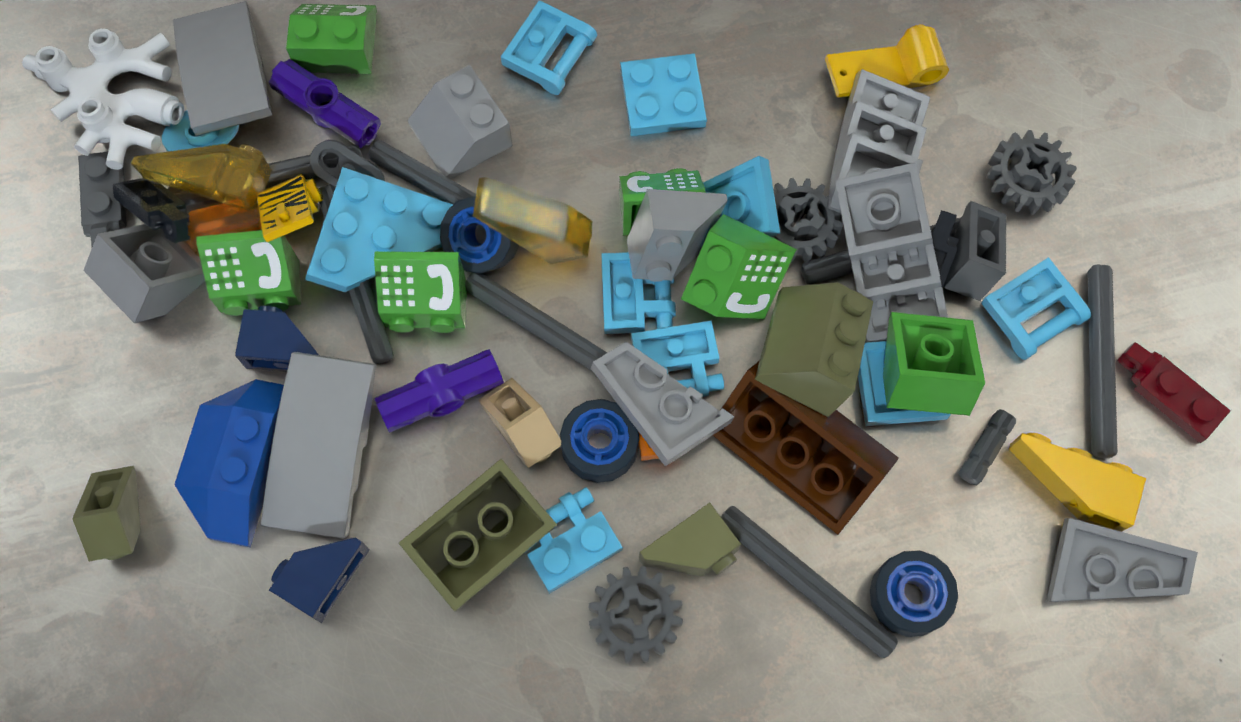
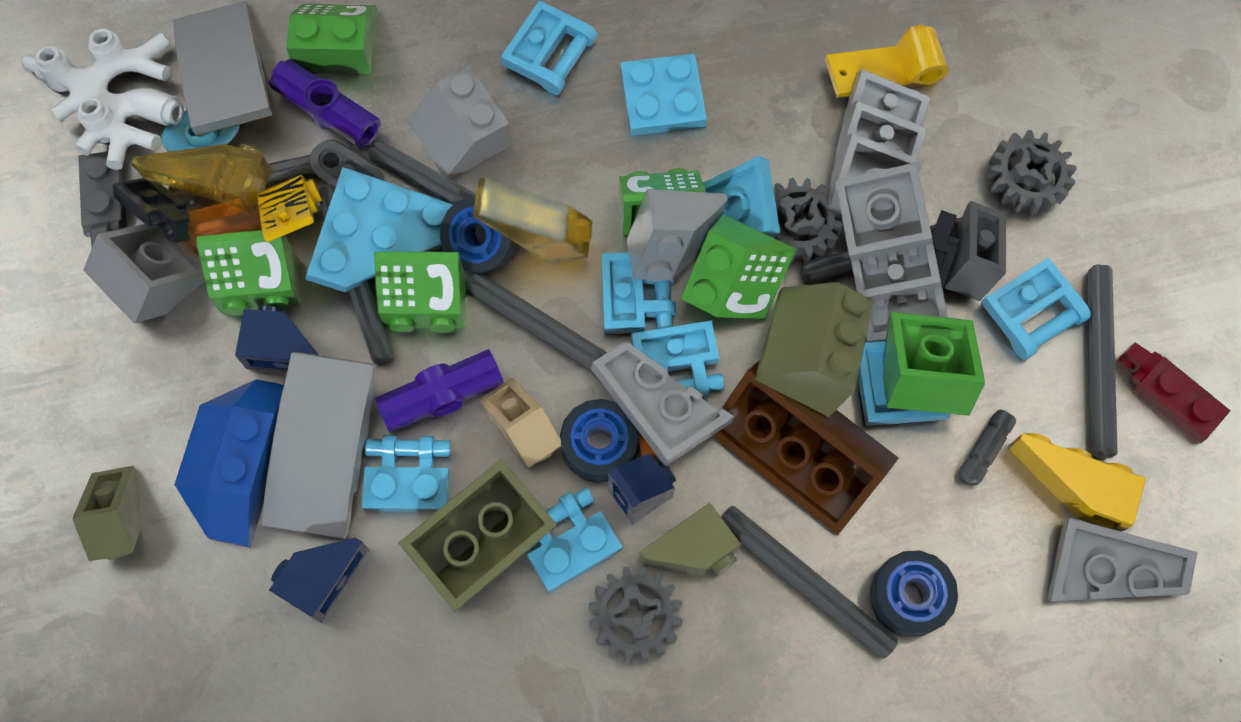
none -> medium azure plate [362,435,451,512]
none -> dark blue slope [608,453,676,525]

